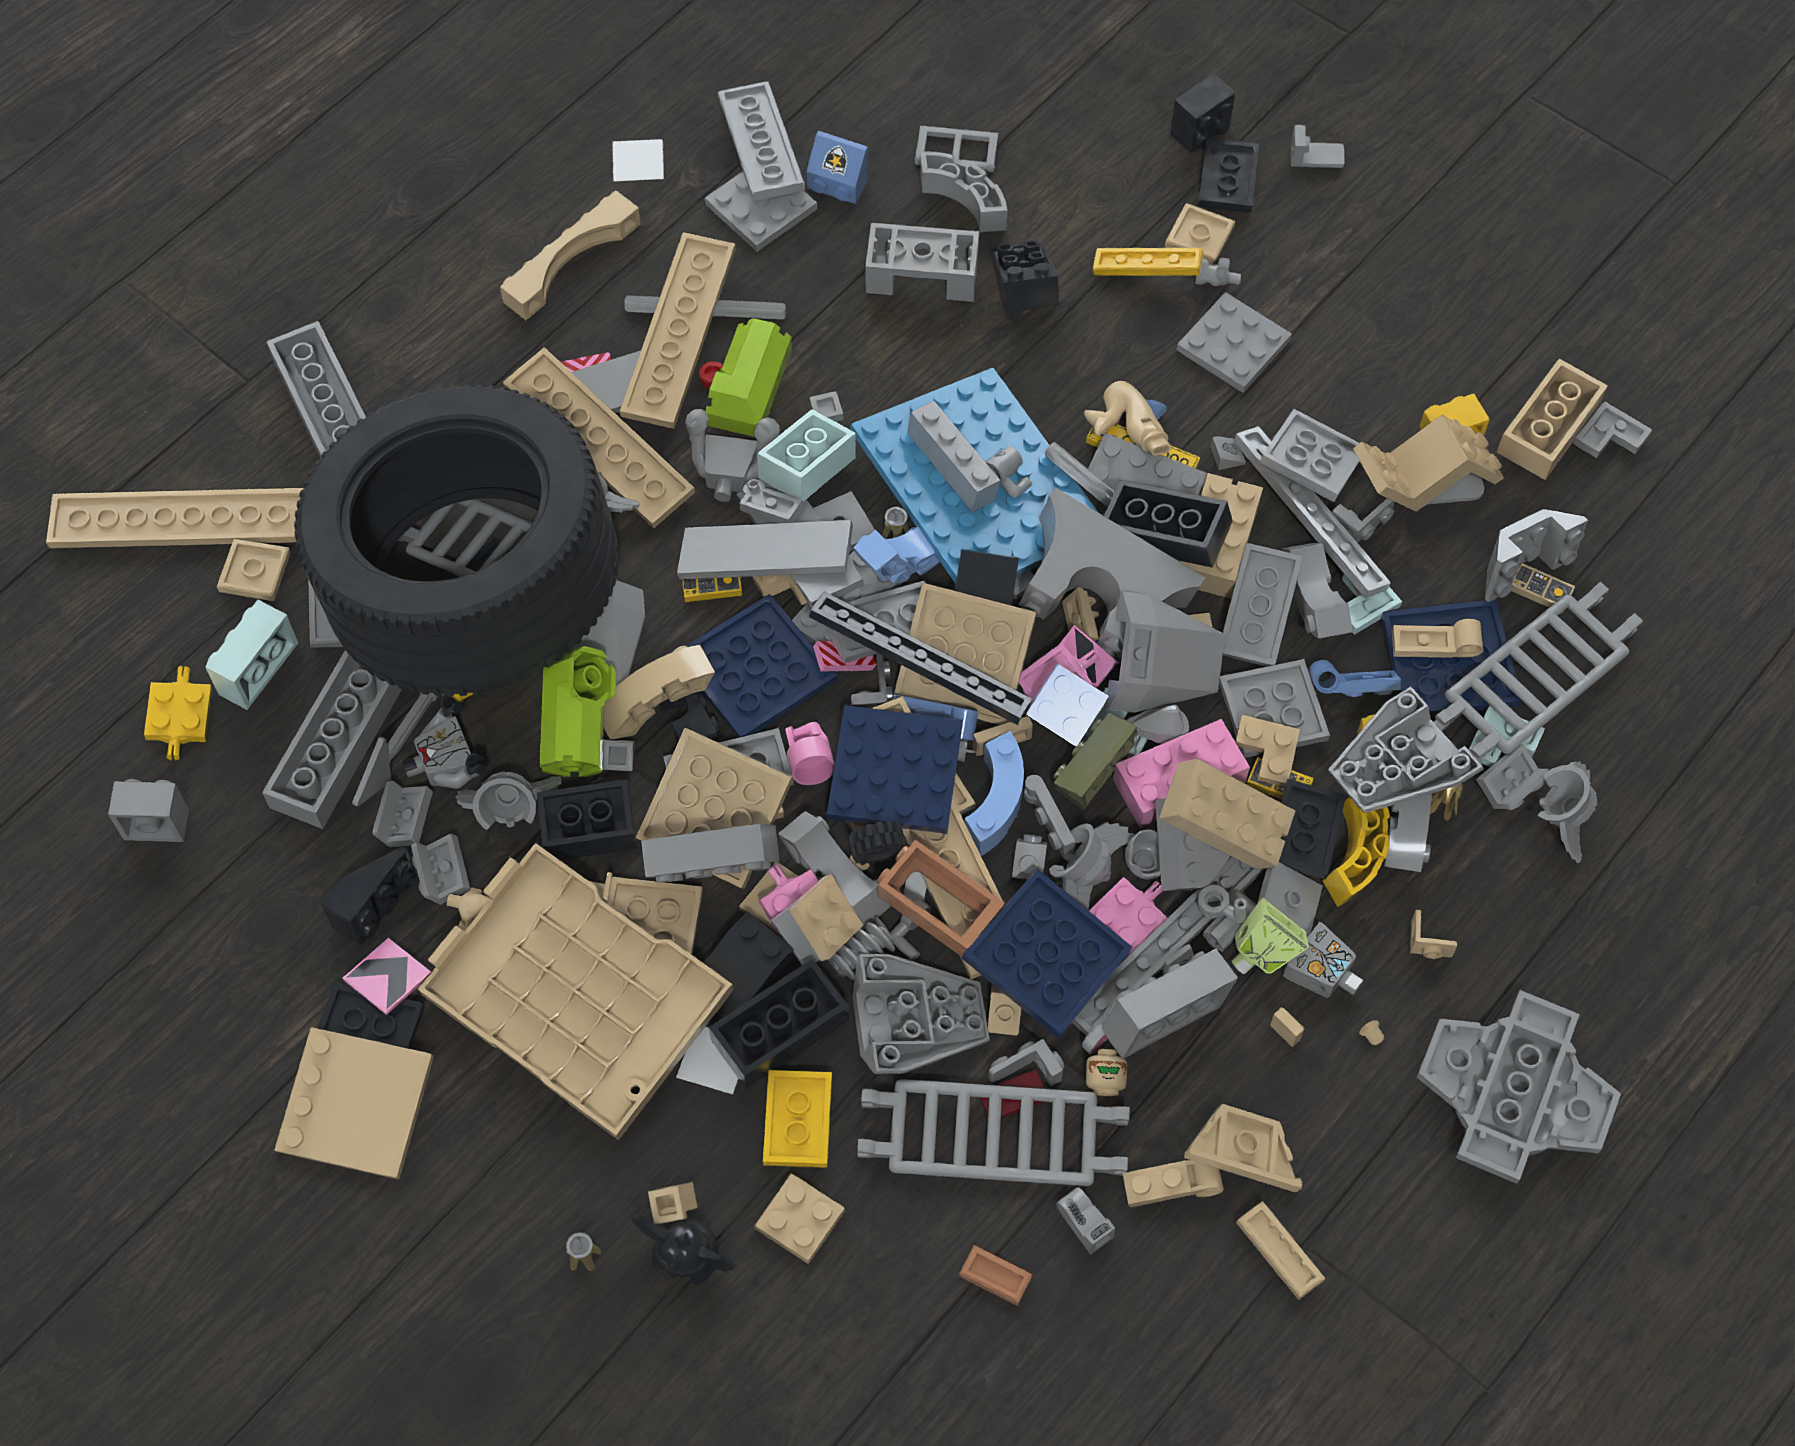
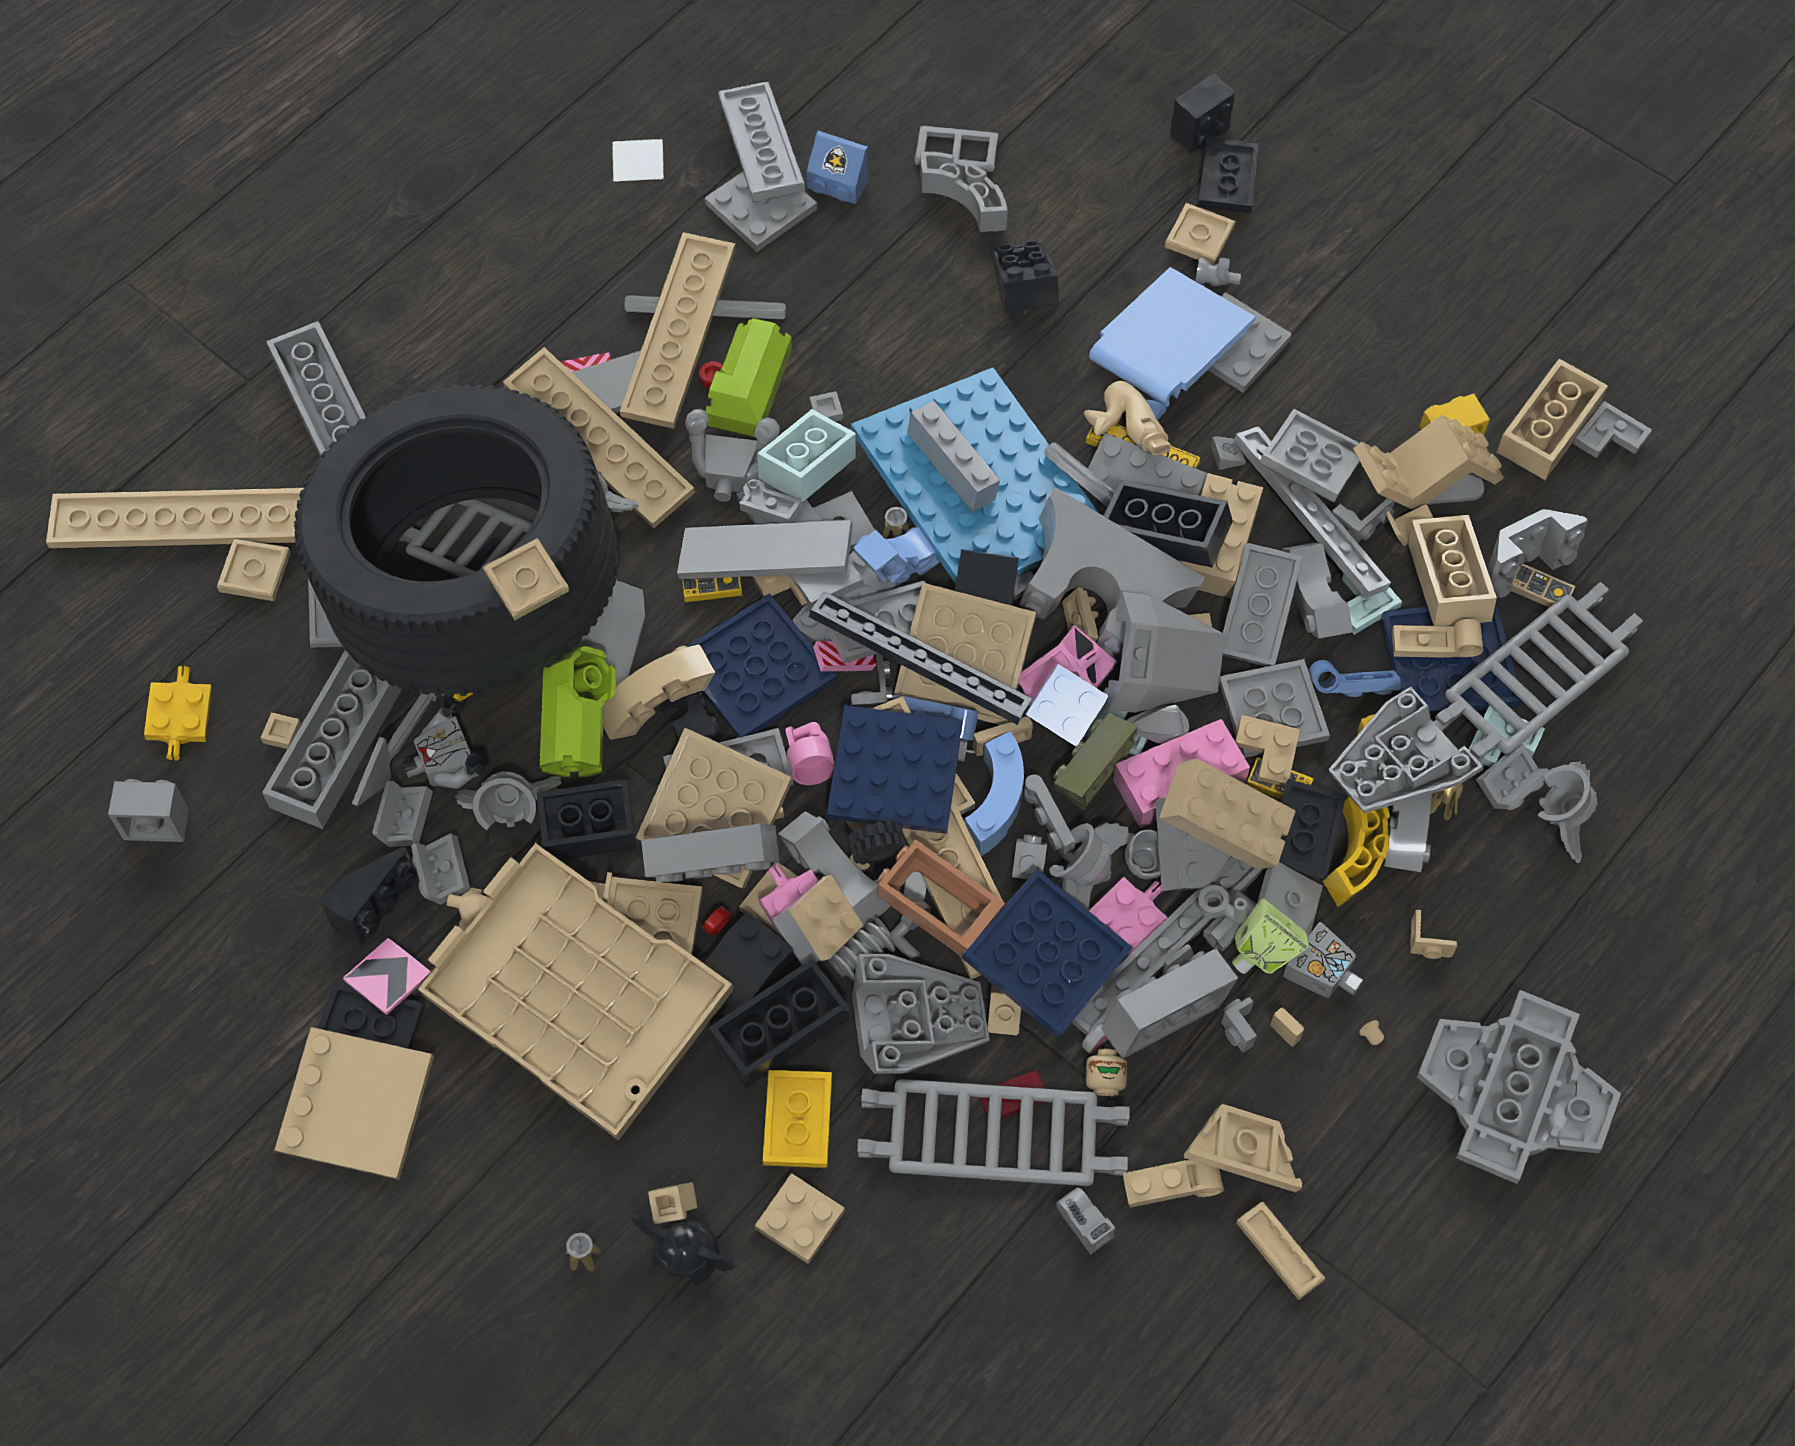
light aqua brick [205,600,298,710] -> none
tan arch [500,190,641,320] -> none
light grey slope [602,739,636,771] -> none
white sticker [676,1027,738,1094] -> none
light grey plate [866,223,979,302] -> none
nougat tile [959,1245,1033,1306] -> none
light grey piece [986,447,1032,498] -> none
light grey bracket [988,1039,1064,1086] -> none
yellow tile [1093,248,1204,276] -> none
light grey bracket [1290,125,1344,168] -> none
none -> tan plate [261,712,301,749]
none -> tan plate [483,538,569,621]
none -> red tile [702,906,731,936]
none -> light blue piece [1089,267,1255,407]
none -> light grey bracket [1221,997,1257,1053]
none -> tan bracket [1386,505,1433,546]
none -> tan brick [1408,515,1497,626]

